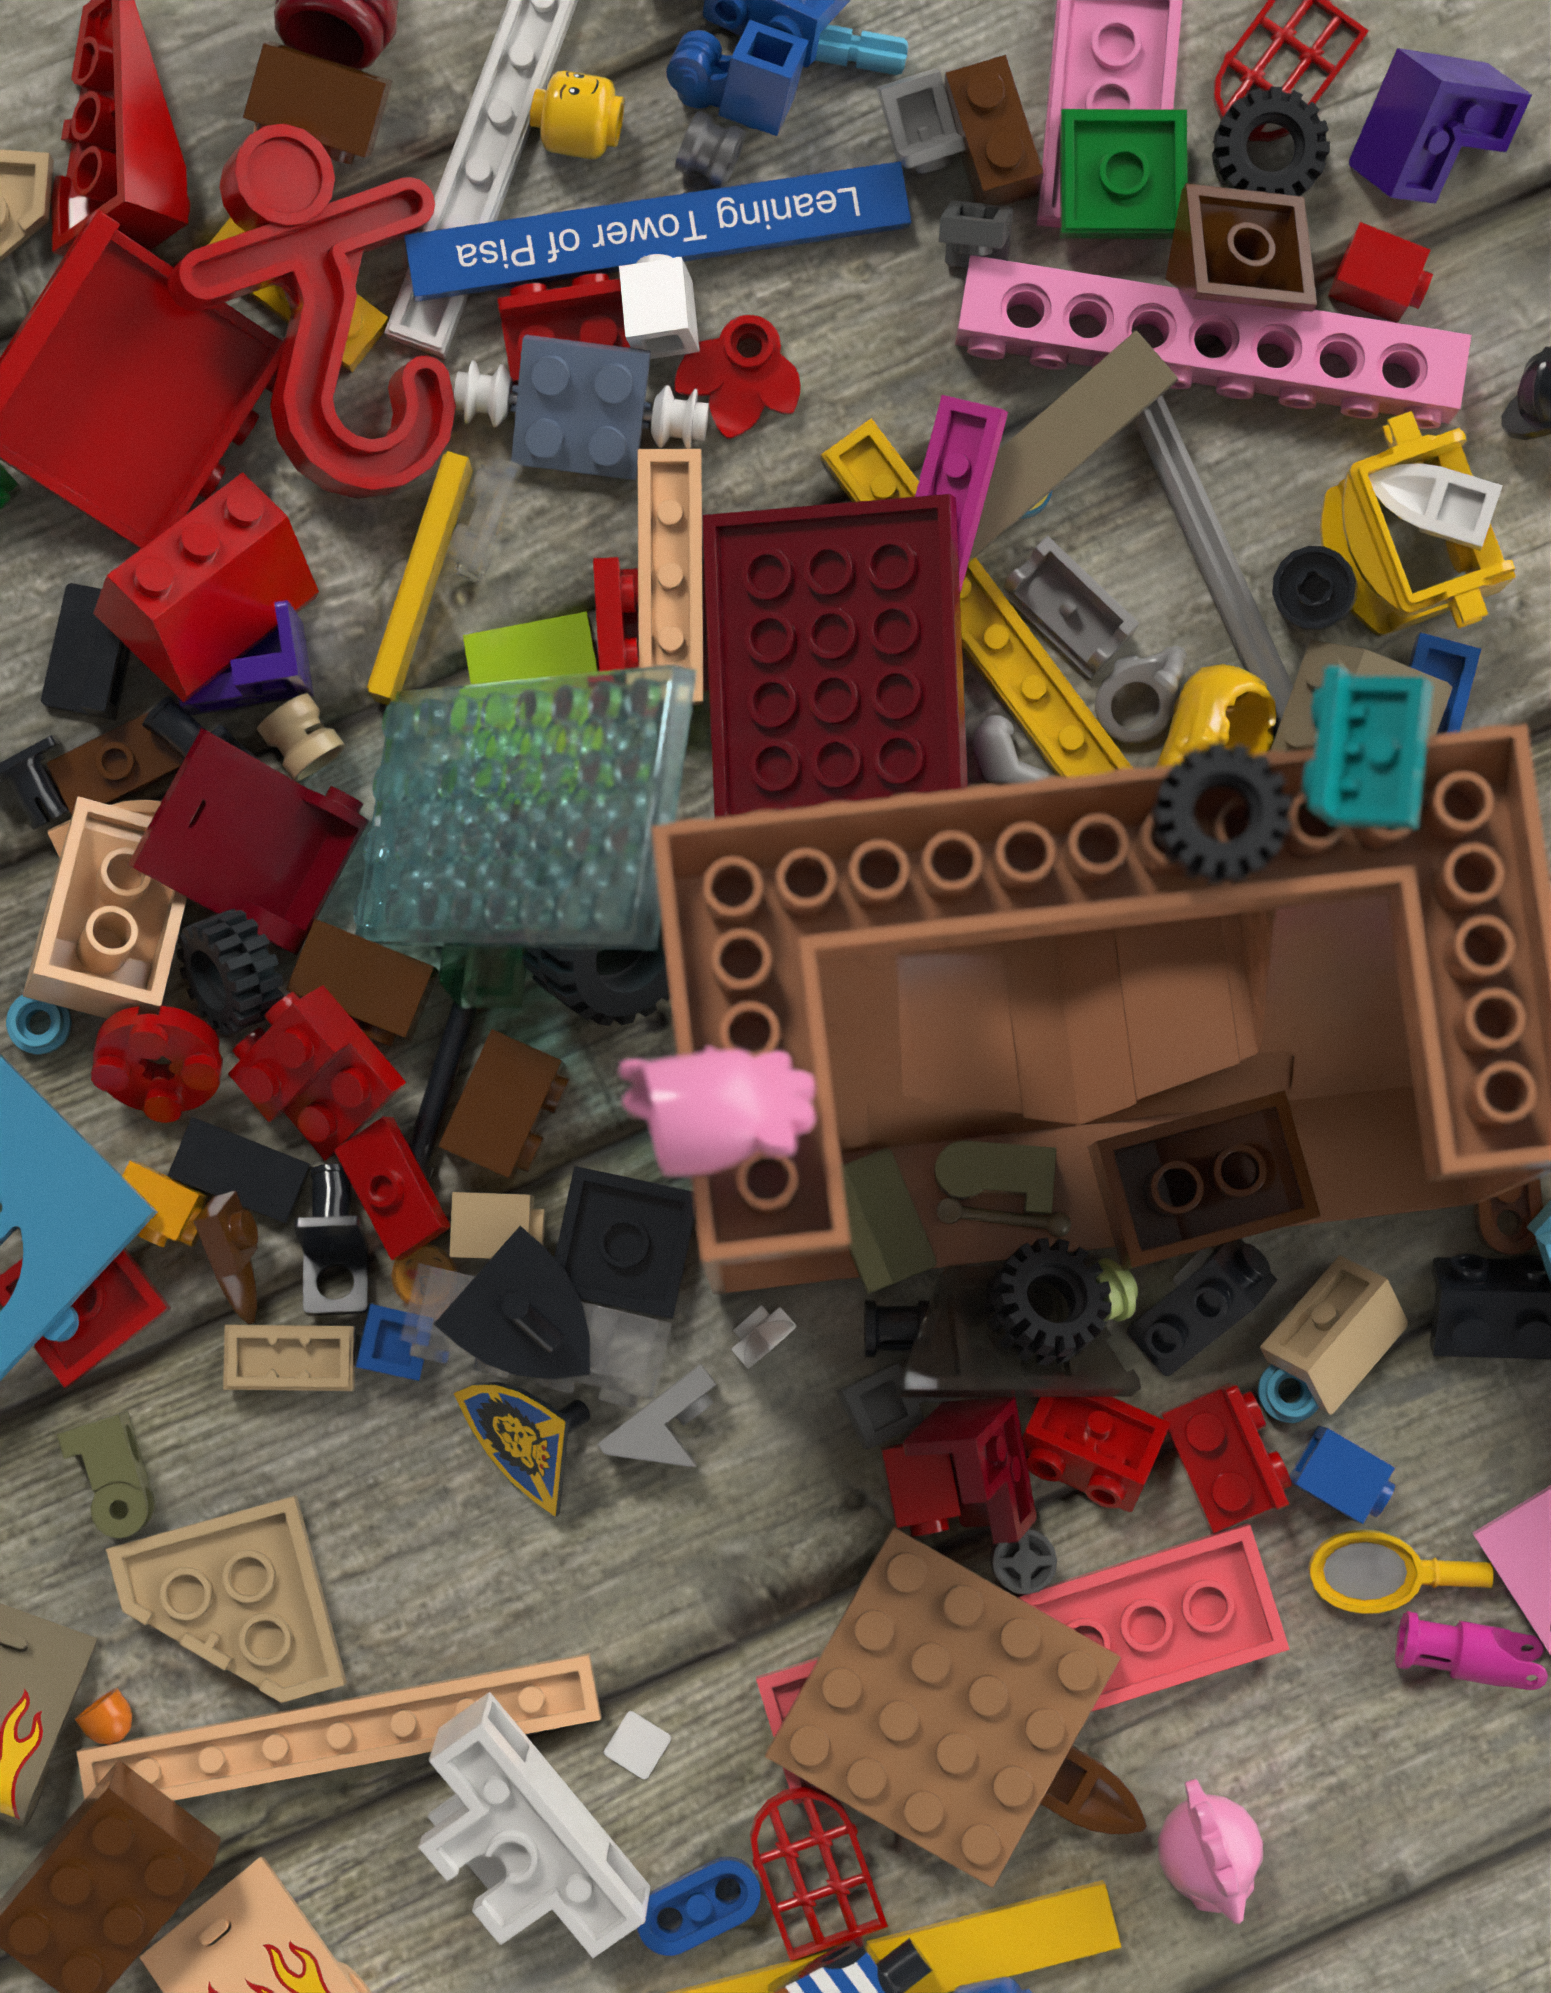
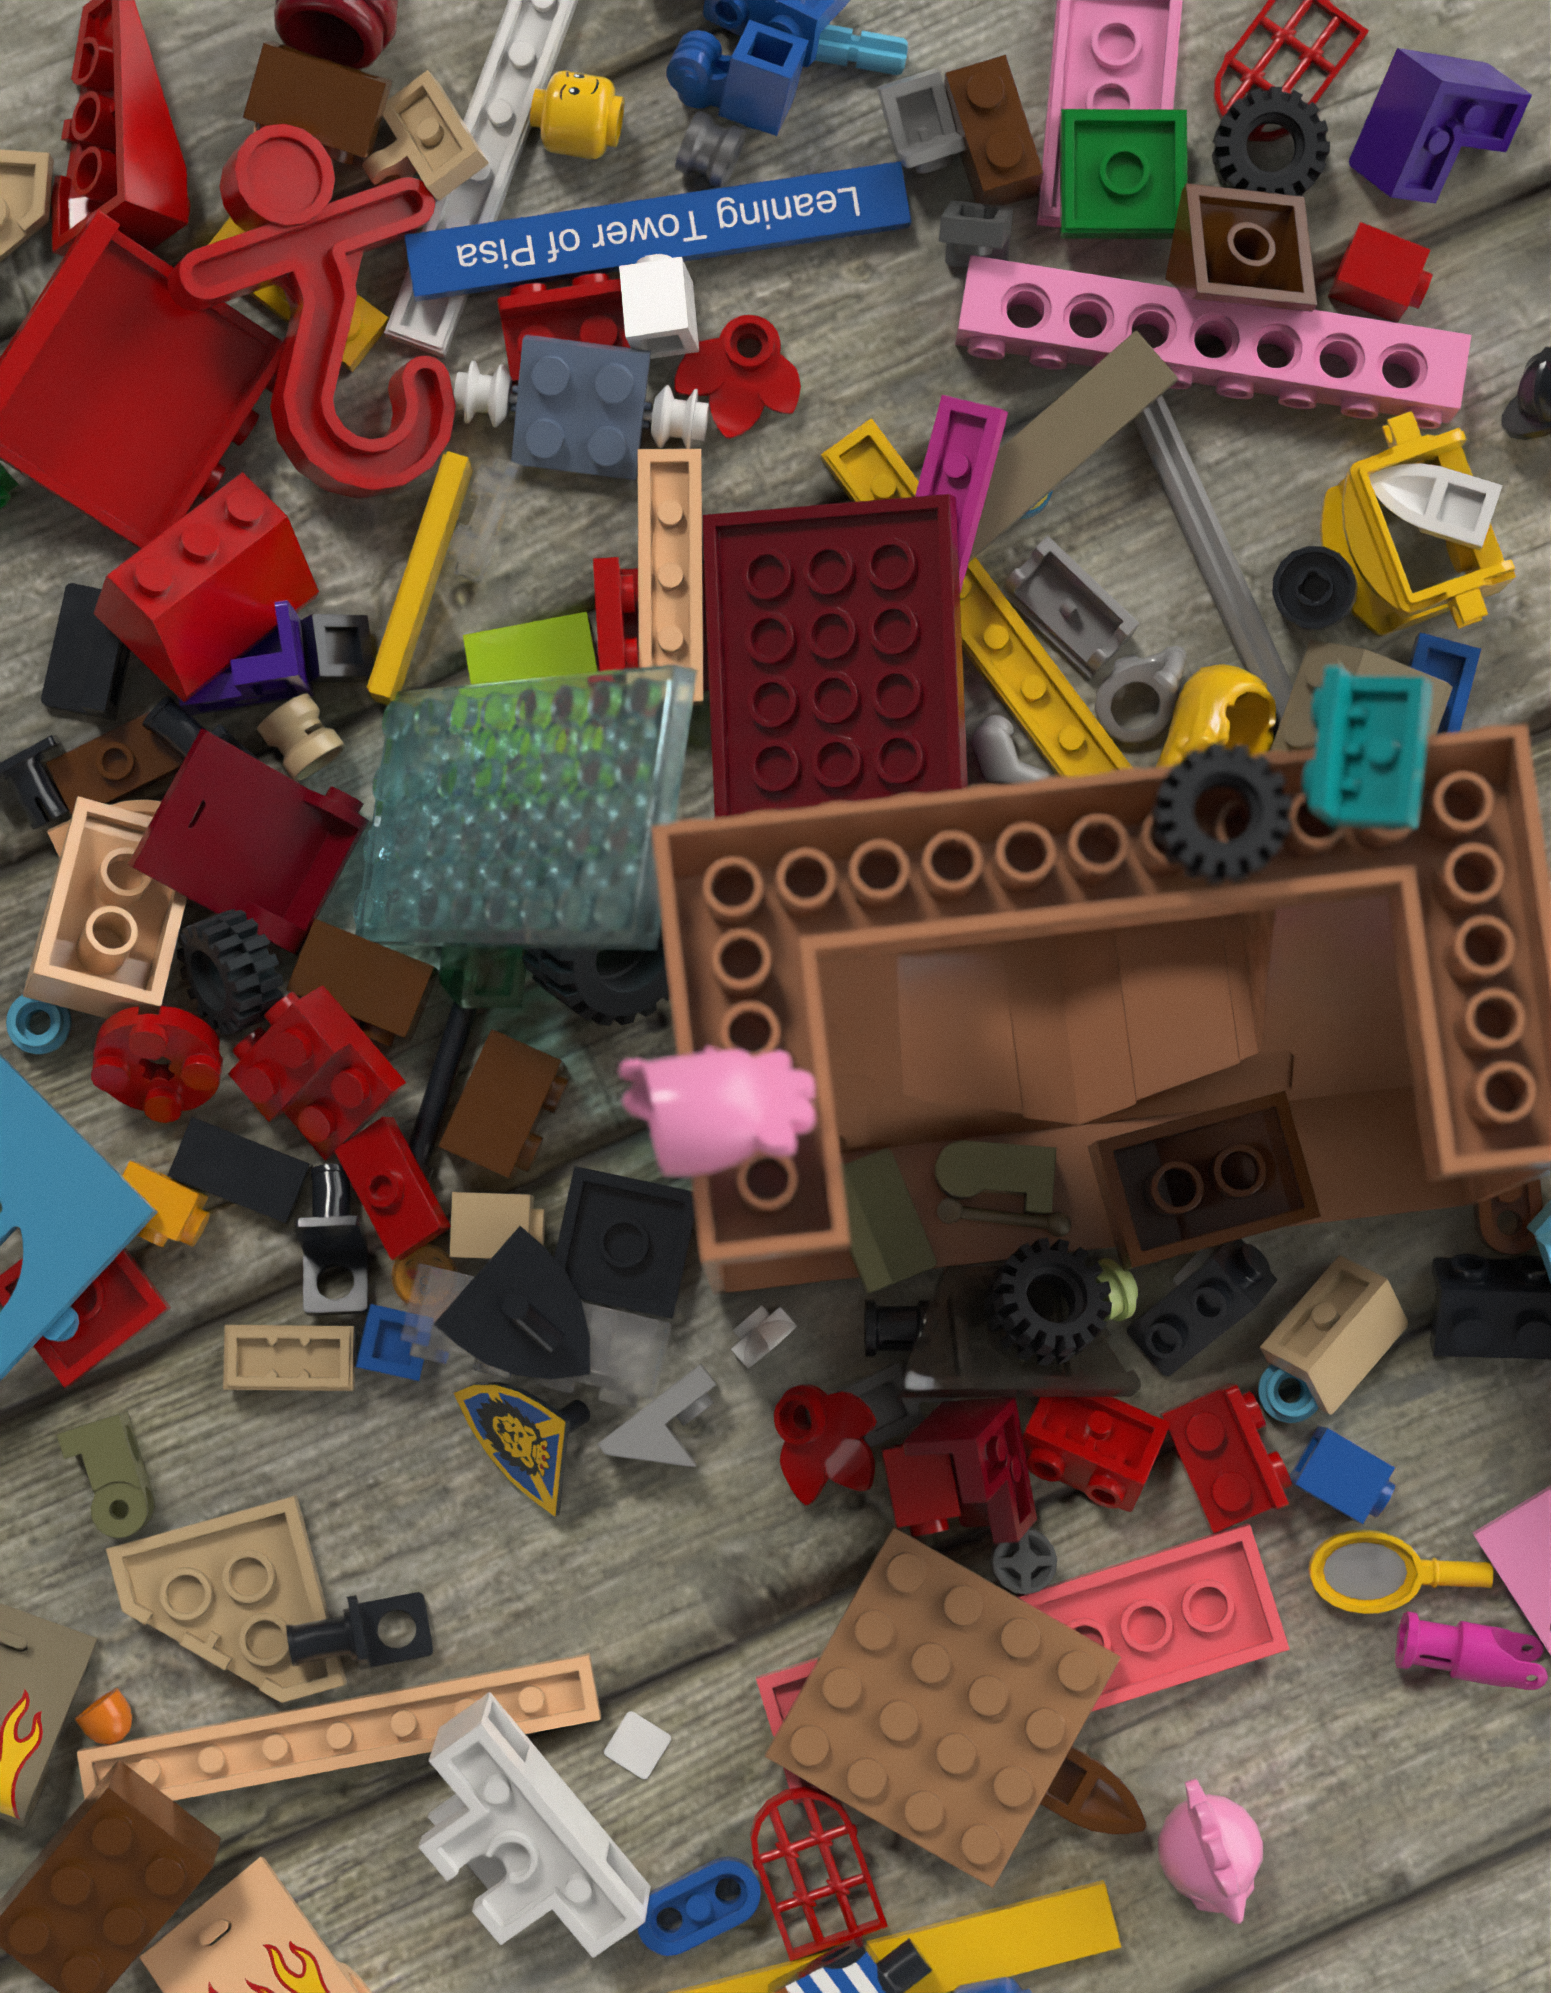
reddish brown plate [193,1191,258,1325] -> none
none -> black bracket [286,1592,433,1670]
none -> black plate [300,614,374,683]
none -> tan plate [362,70,489,201]
none -> red plate [774,1384,877,1505]

